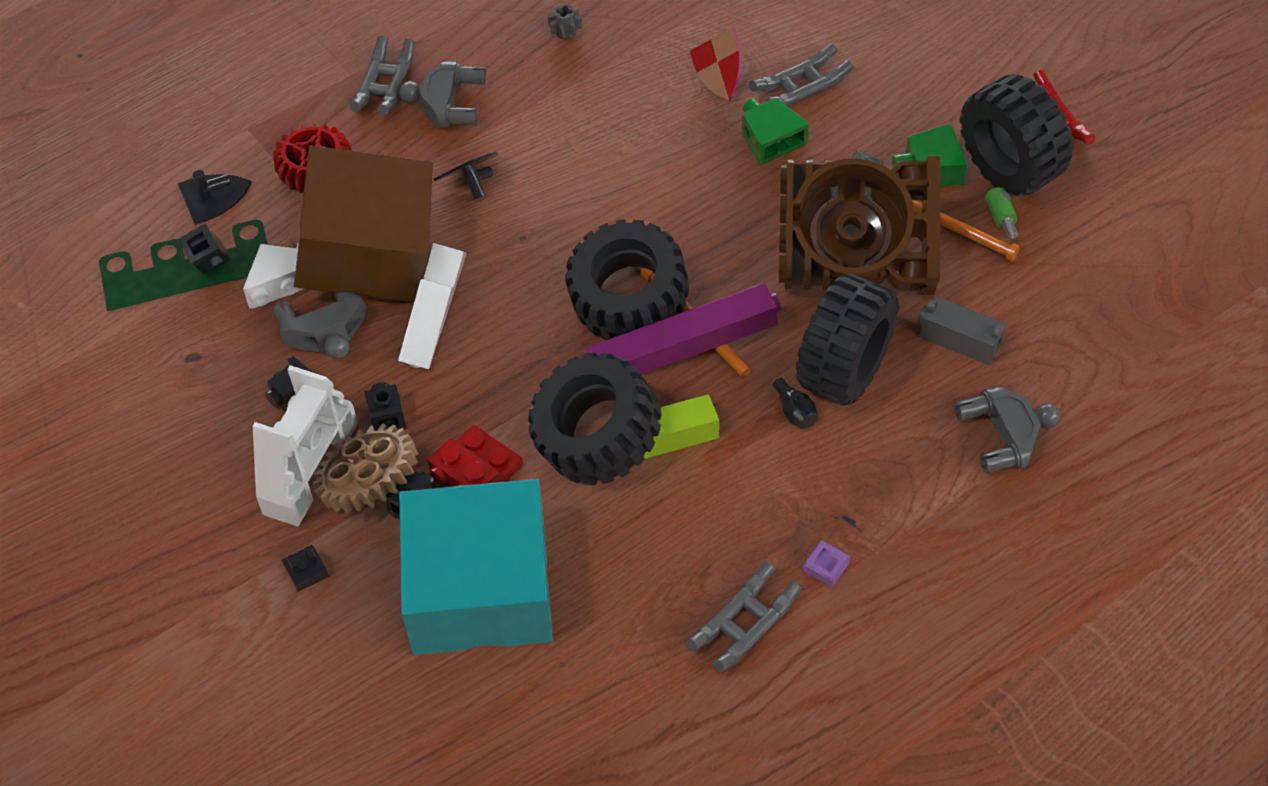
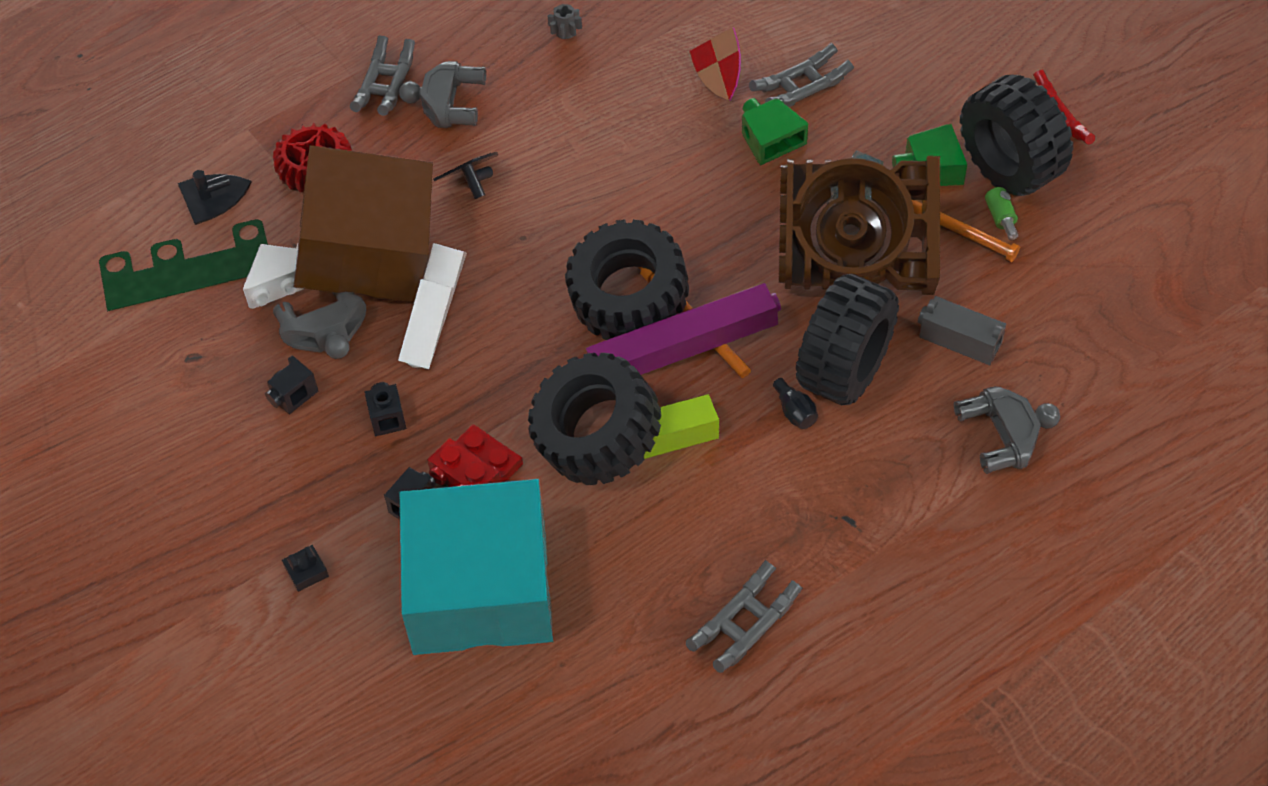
black brick [179,224,231,275] -> none
white wedge [253,366,358,527] -> none
medium nougat gear [313,424,418,513] -> none
medium lavender tile [803,540,851,587] -> none

